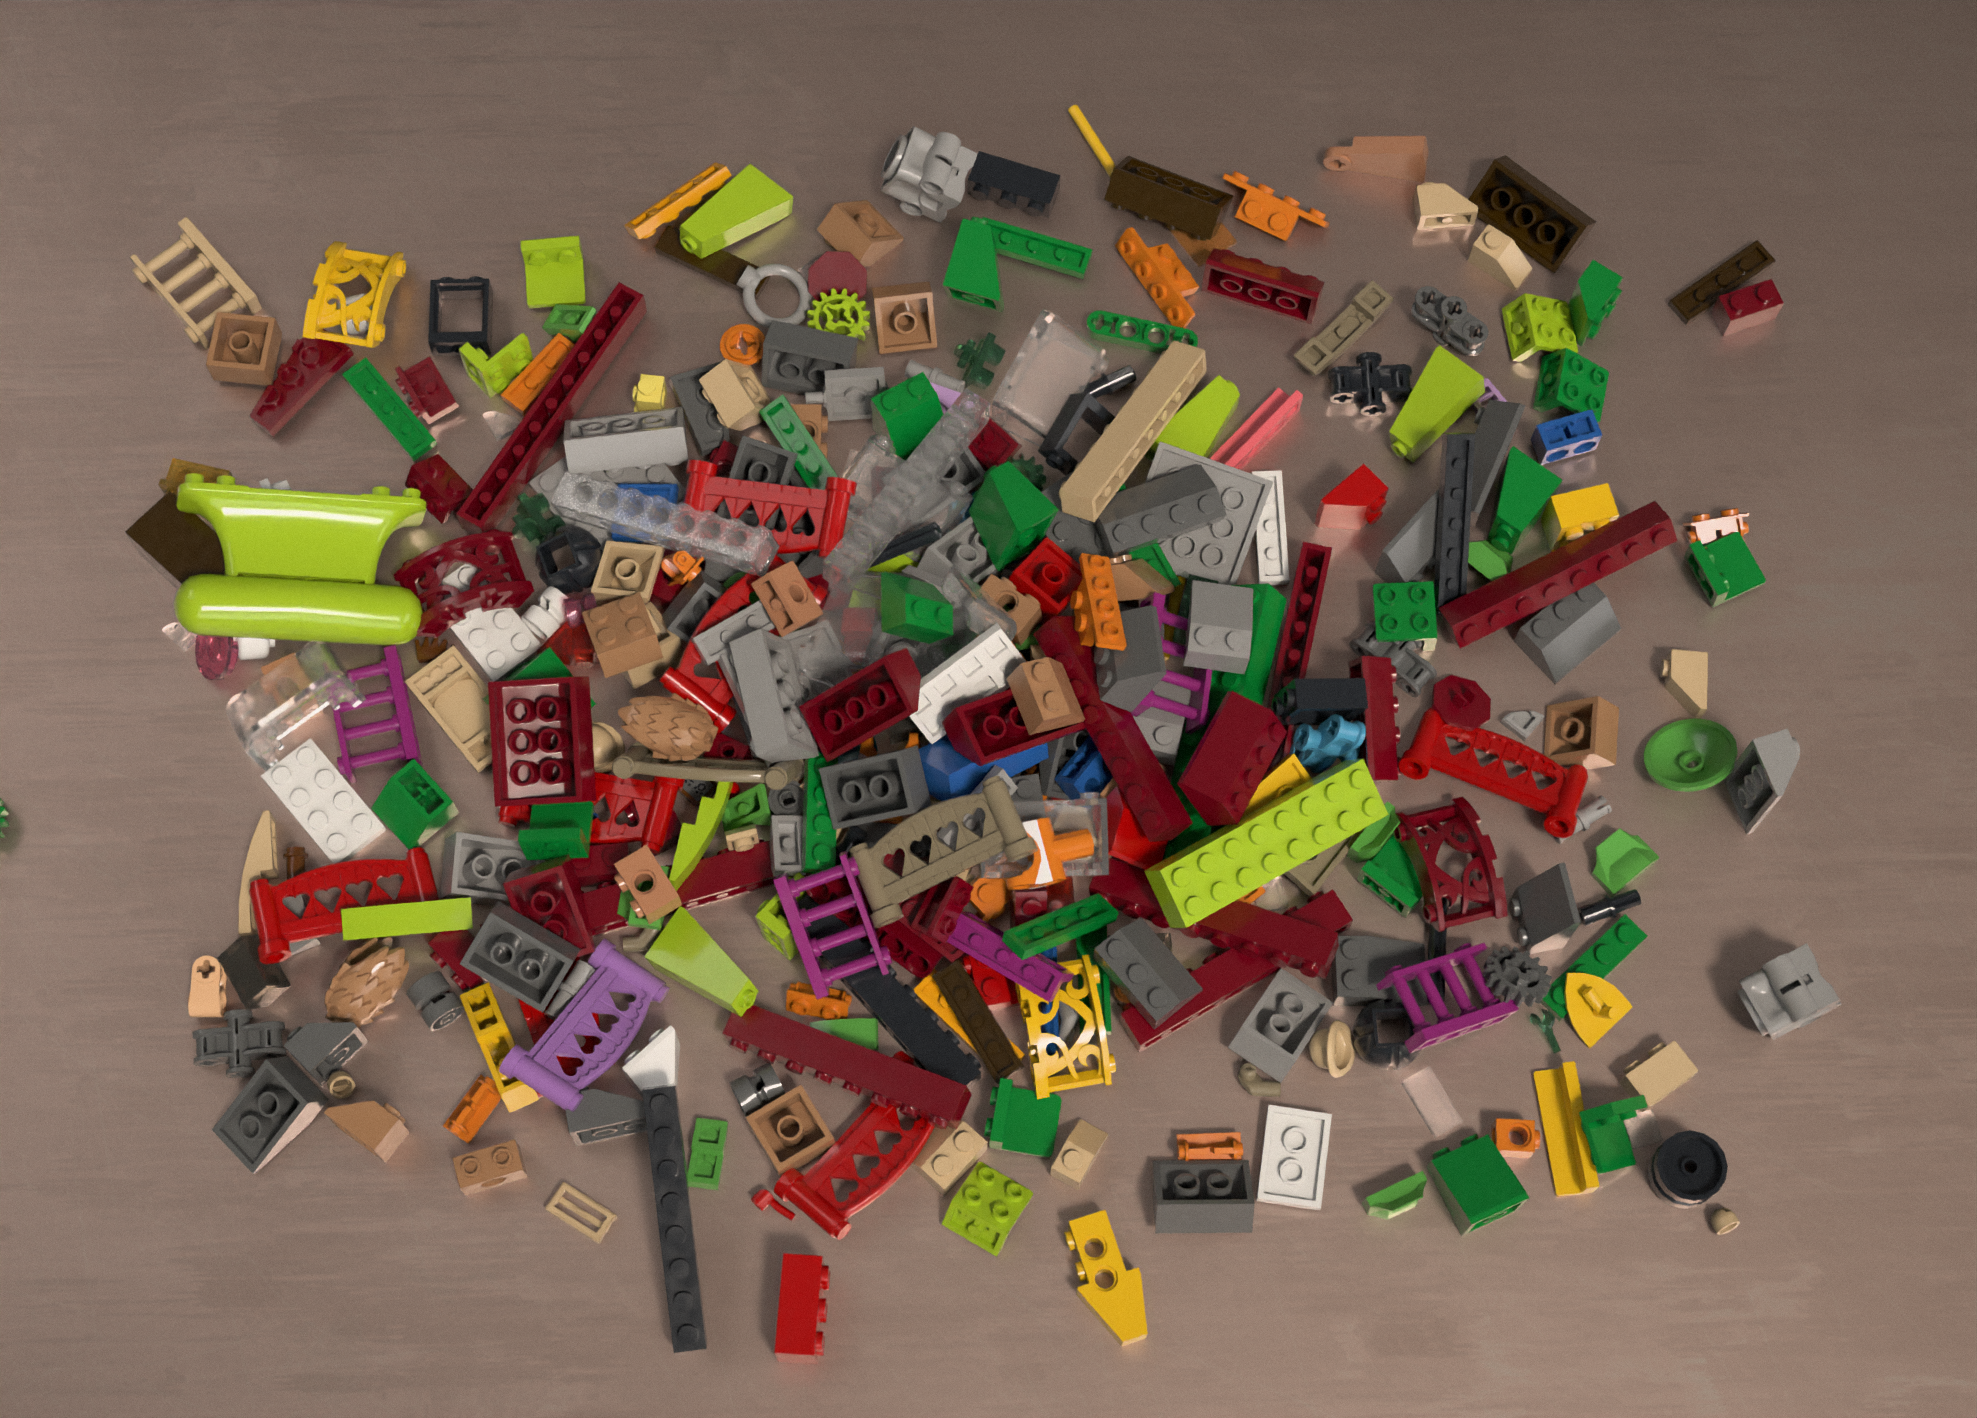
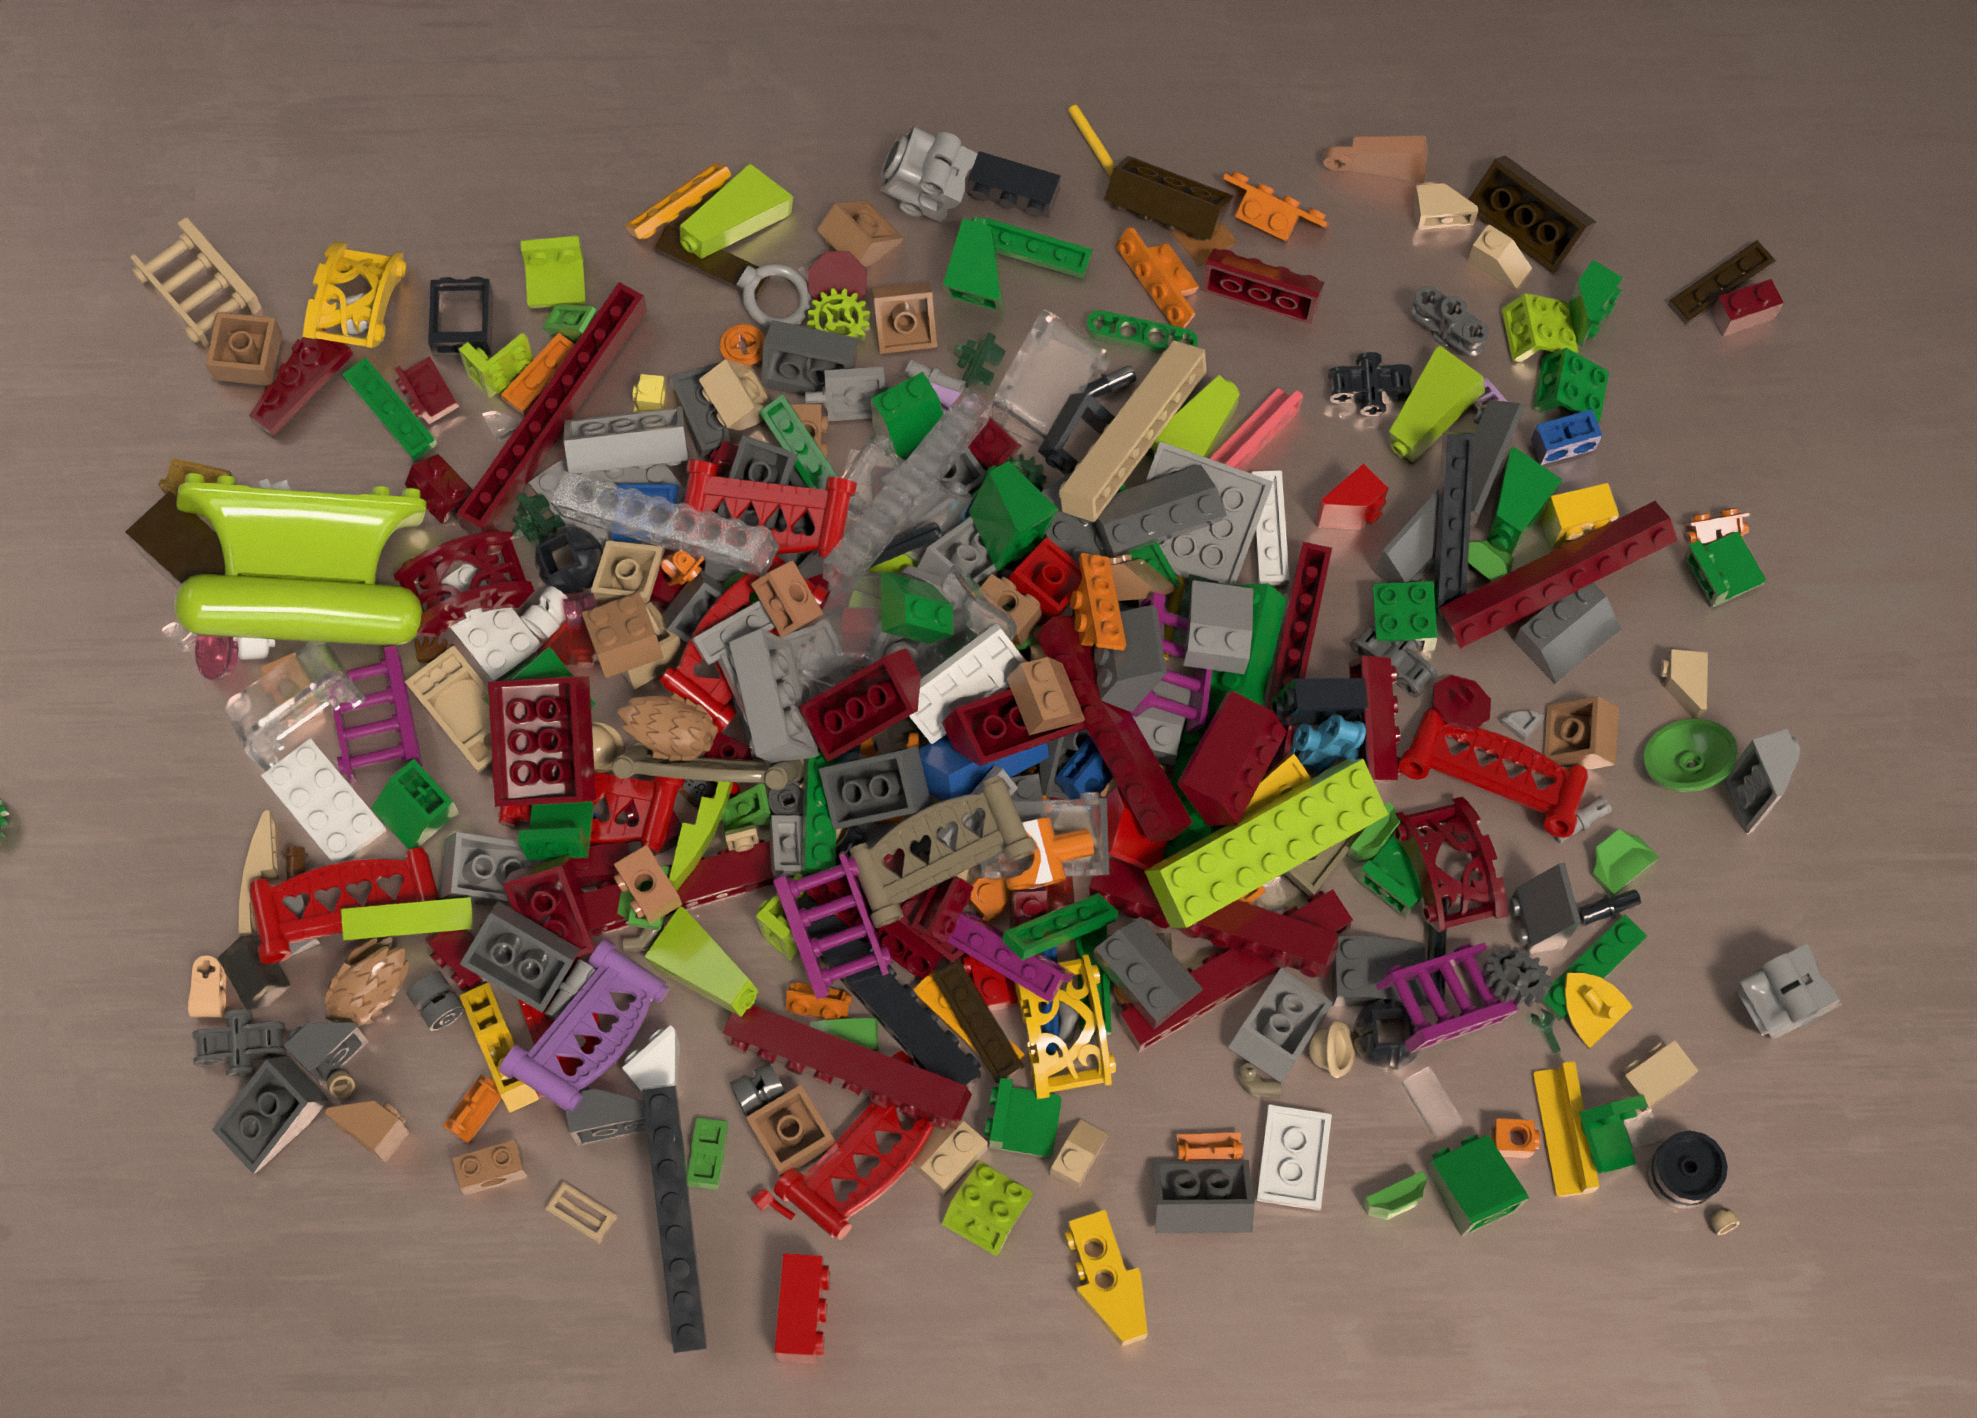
dark tan slope [1293,280,1394,376] -> none

